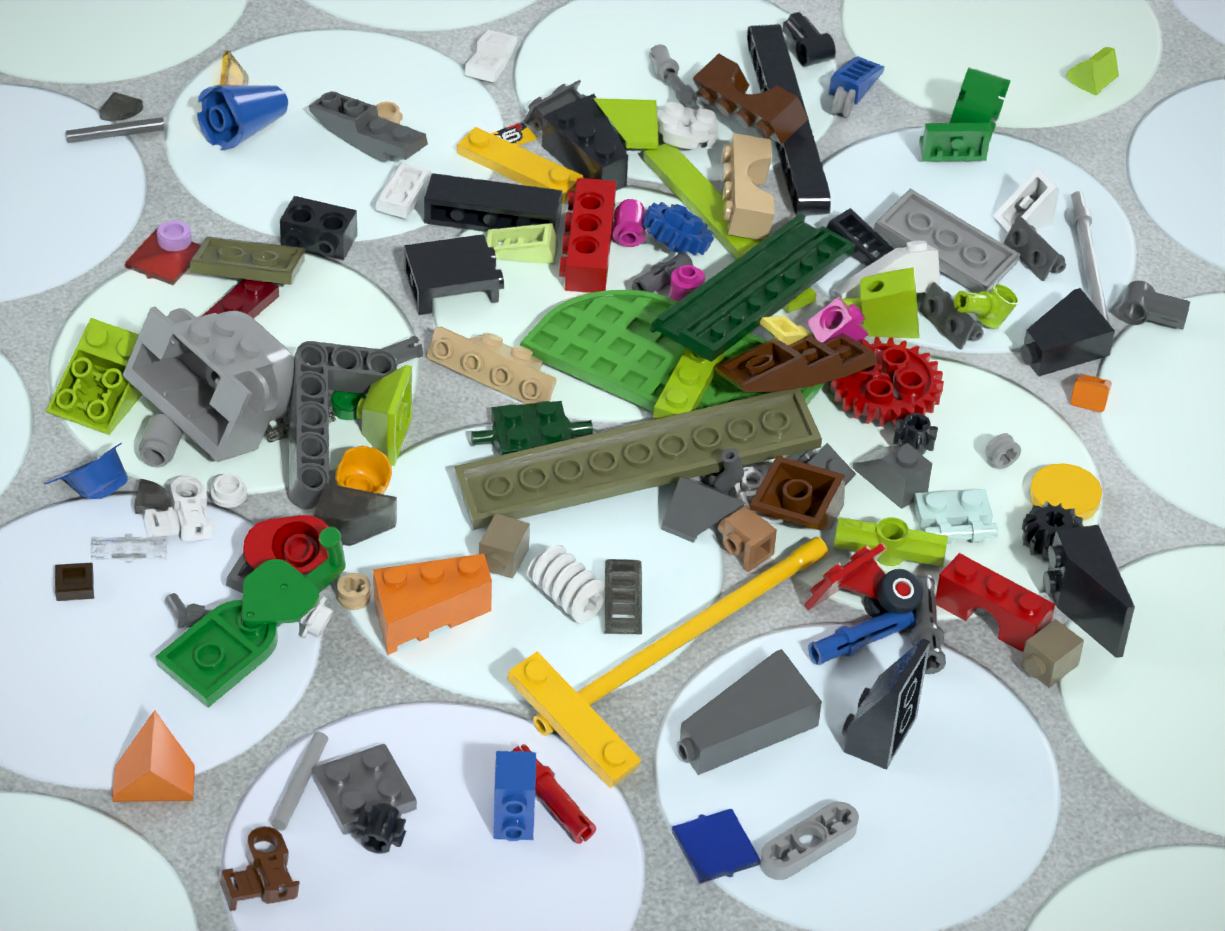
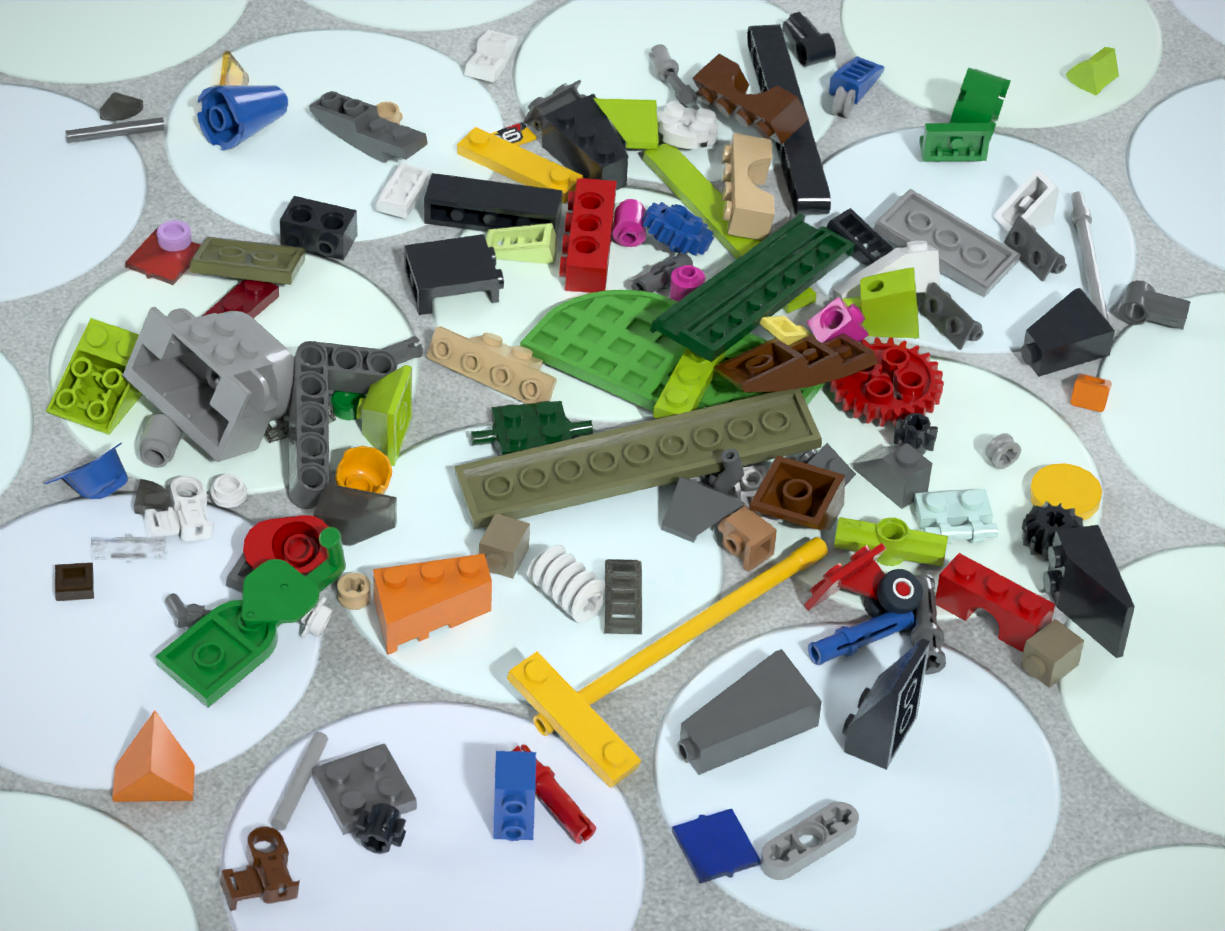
lime pin [953,283,1019,329] -> none

